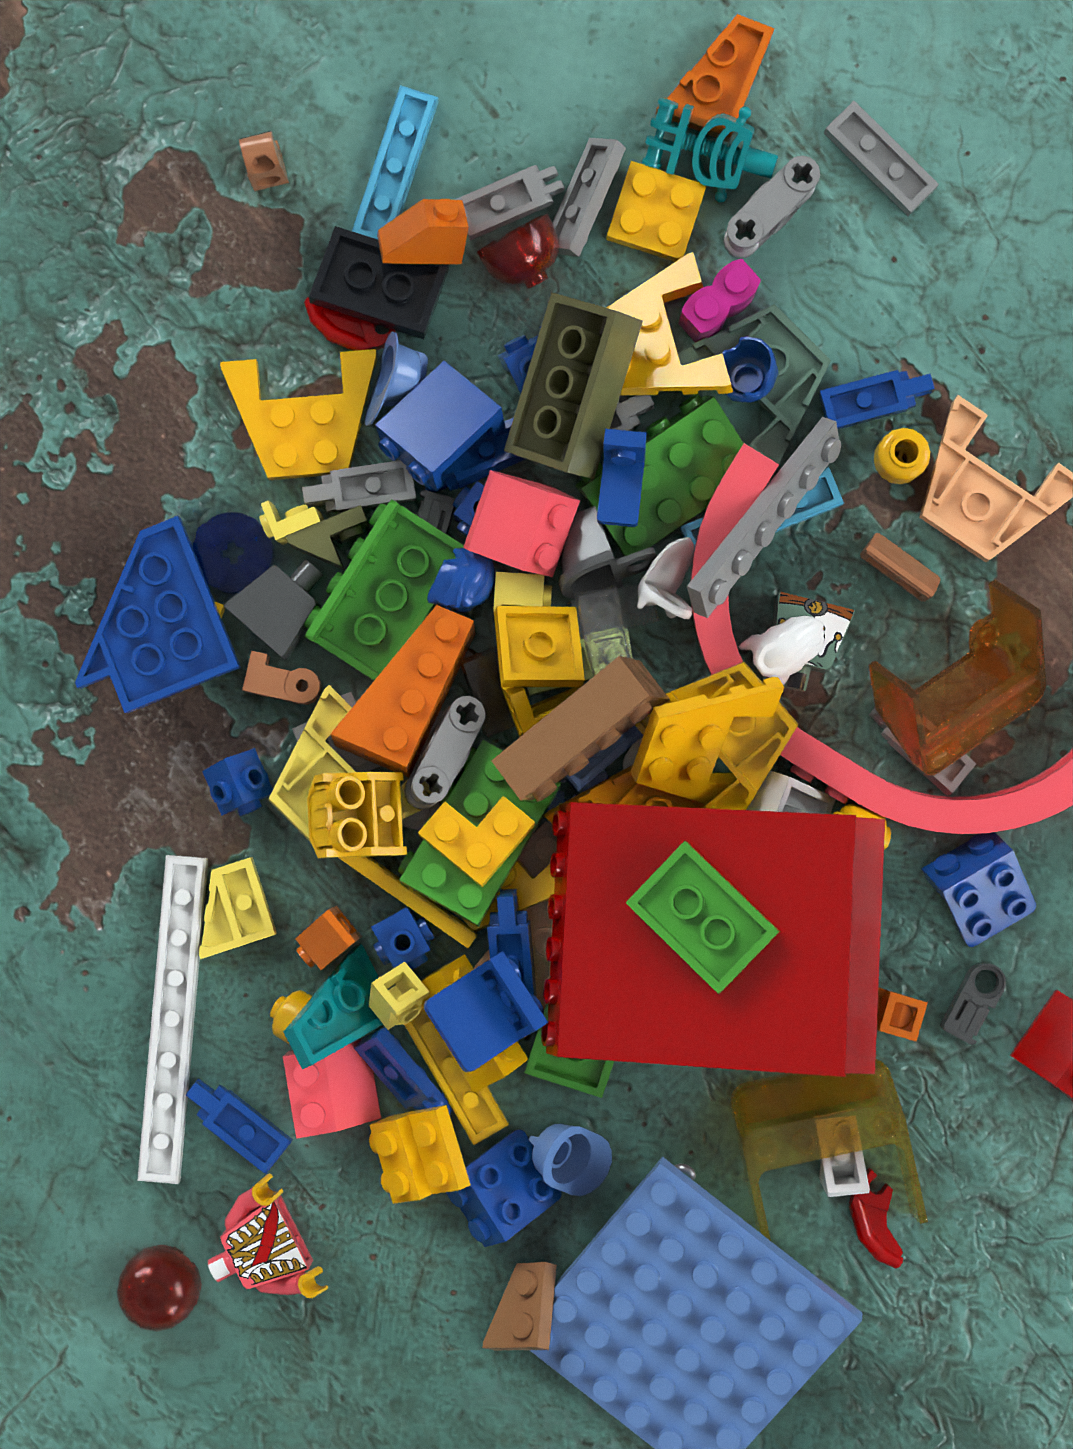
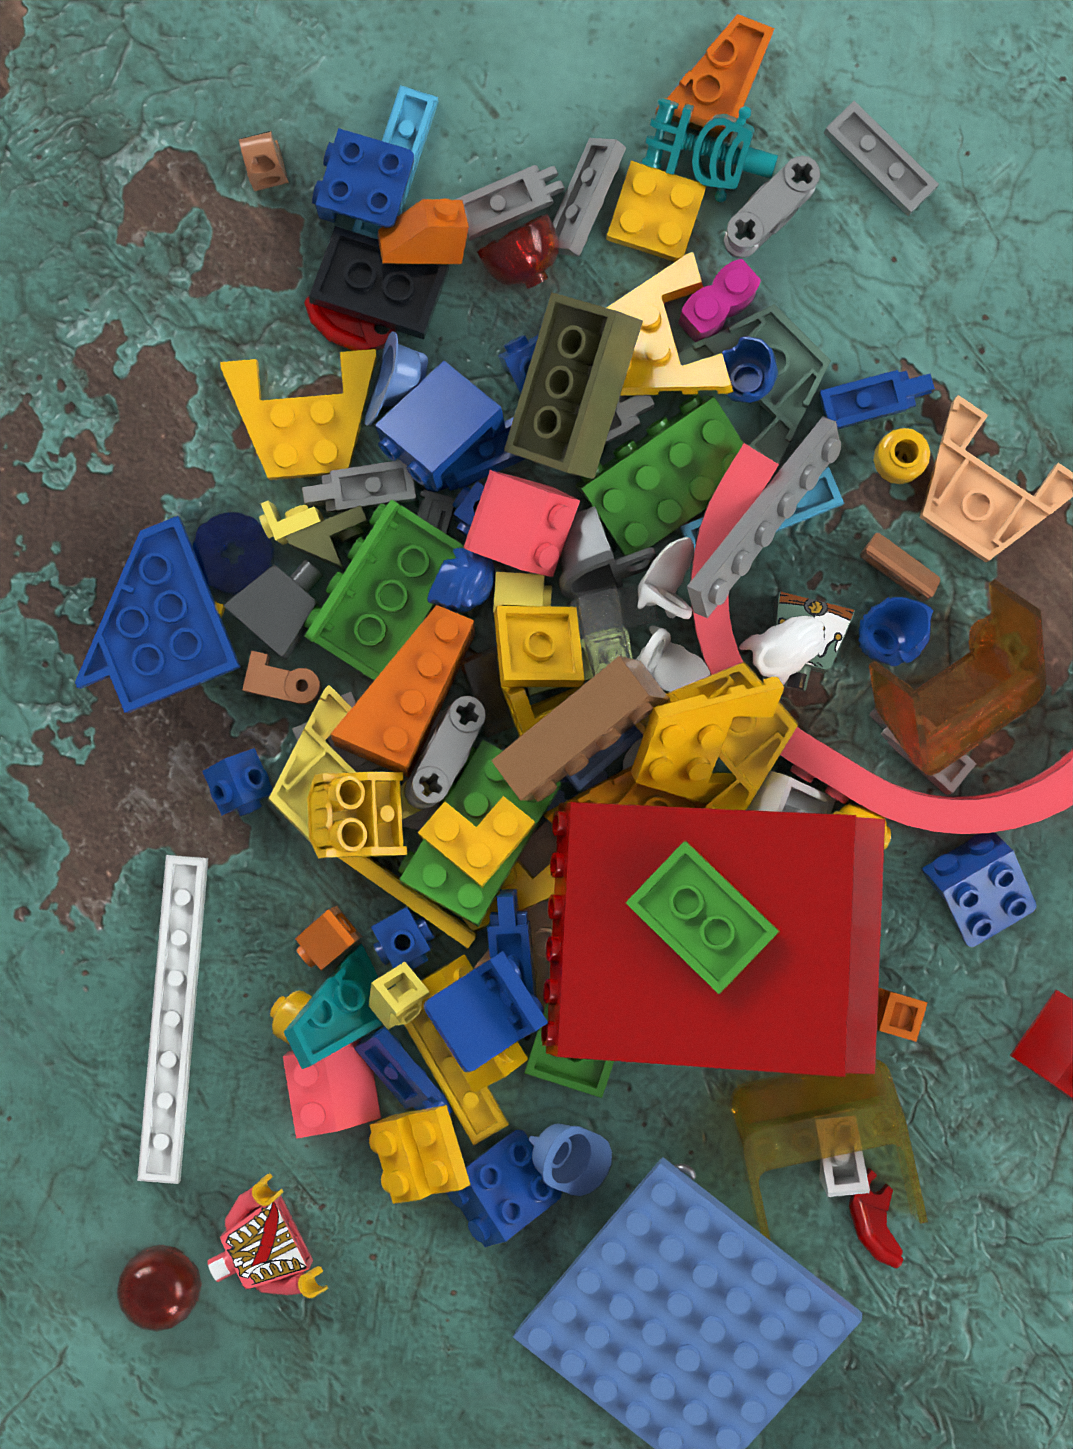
blue hinge [185,1079,293,1174] -> none
light yellow wing [199,857,277,959] -> none
medium nougat wing [482,1262,557,1351] -> none
blue bracket [597,429,647,527] -> none
dark grey piece [940,962,1006,1045] -> none
none -> blue bracket [312,128,414,228]
none -> white piece [636,625,710,692]
none -> blue hair [858,597,933,666]

